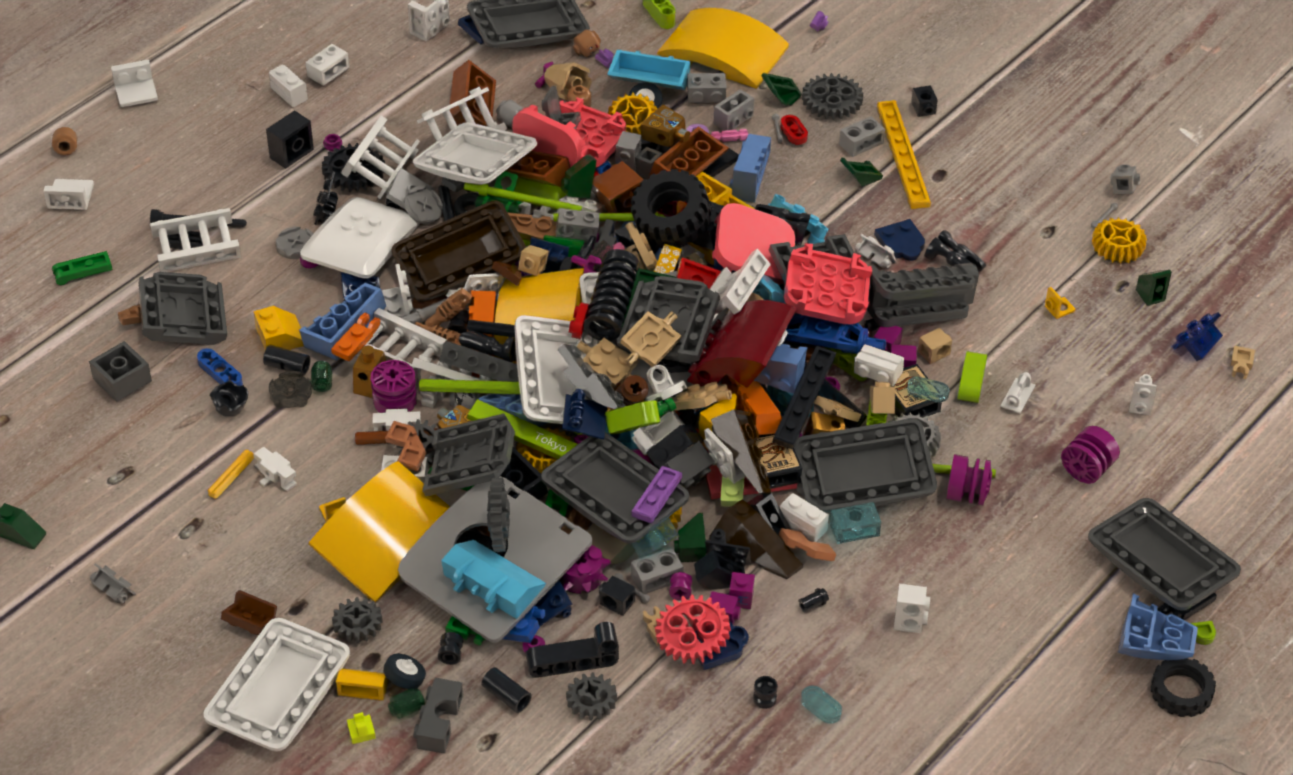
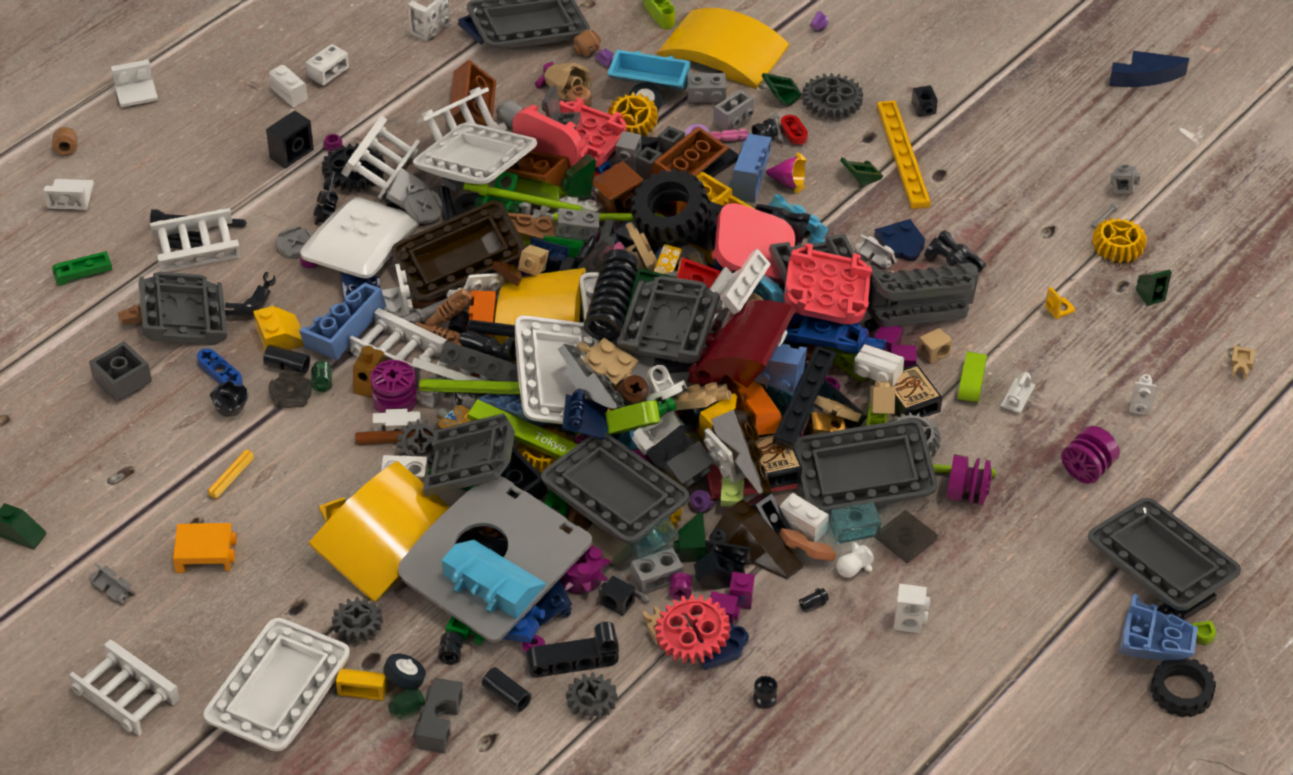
reddish brown bracket [221,590,277,635] -> none
white piece [254,447,297,491] -> none
orange hinge [331,313,381,362] -> none
neon yellow tile [347,712,376,744] -> none
nougat tile [385,421,426,472] -> none
dark grey gear [487,477,510,552] -> none
red plate [569,302,589,339] -> none
magenta bar [571,255,602,274] -> none
tan plate [621,311,681,367] -> none
medium lavender tile [631,466,682,523] -> none
pearl gold torso [641,105,690,147] -> none
clear light blue tile [801,685,842,723] -> none
light grey brick [839,116,885,157] -> none
clear light blue tile [907,376,950,402] -> none
clear blue bracket [1172,312,1223,361] -> none
none -> white fence [69,639,180,736]
none -> light orange panel [173,523,237,573]
none -> black arm [225,272,276,319]
none -> medium lavender plate [690,490,715,512]
none -> black wheel [751,118,778,138]
none -> hat [766,152,808,194]
none -> white animal [836,543,874,578]
none -> clear smoke plate [875,510,938,563]
none -> dark blue slope [1109,51,1189,87]

